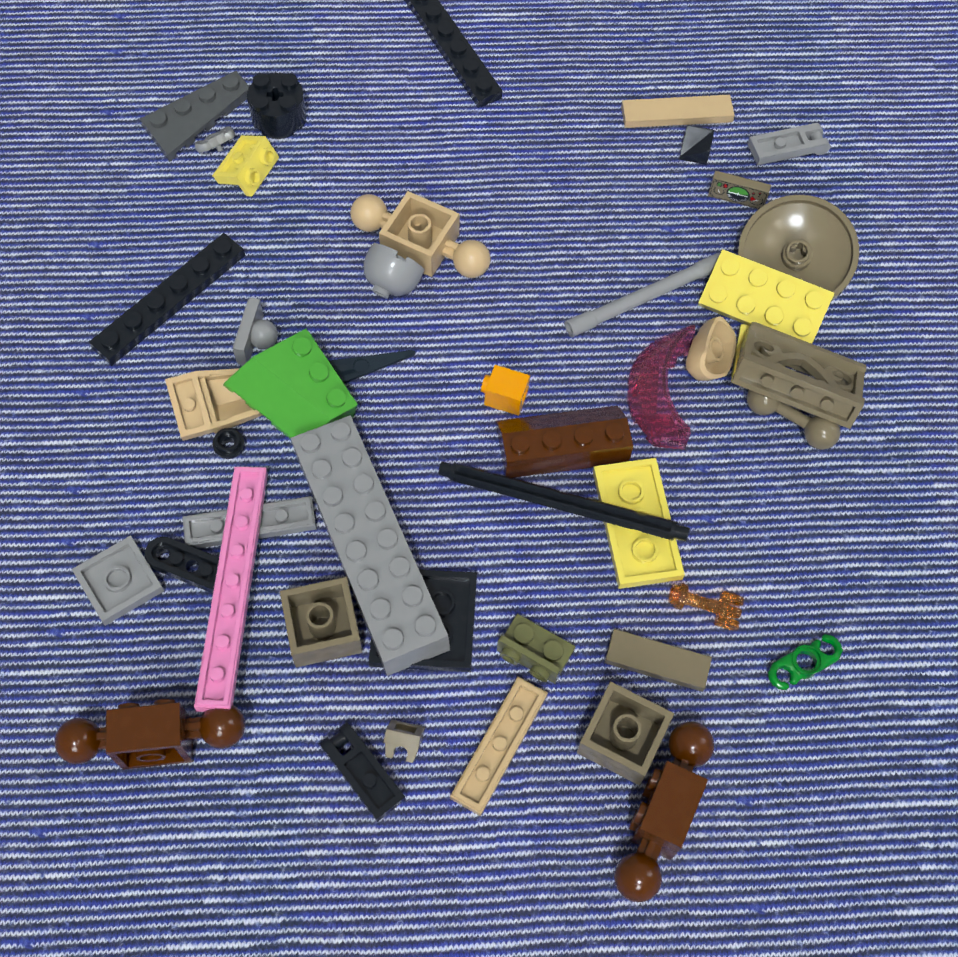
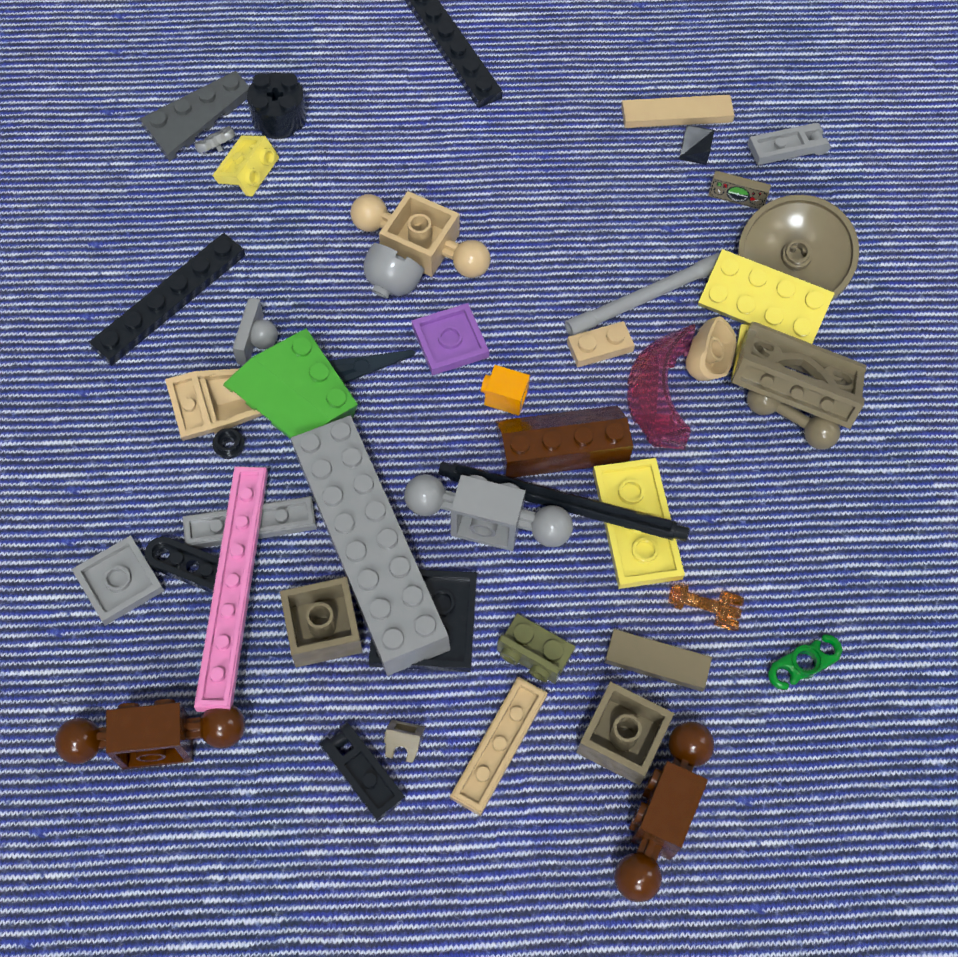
none -> light grey brick [404,474,573,551]
none -> medium lavender plate [411,303,489,376]
none -> tan plate [567,321,635,368]

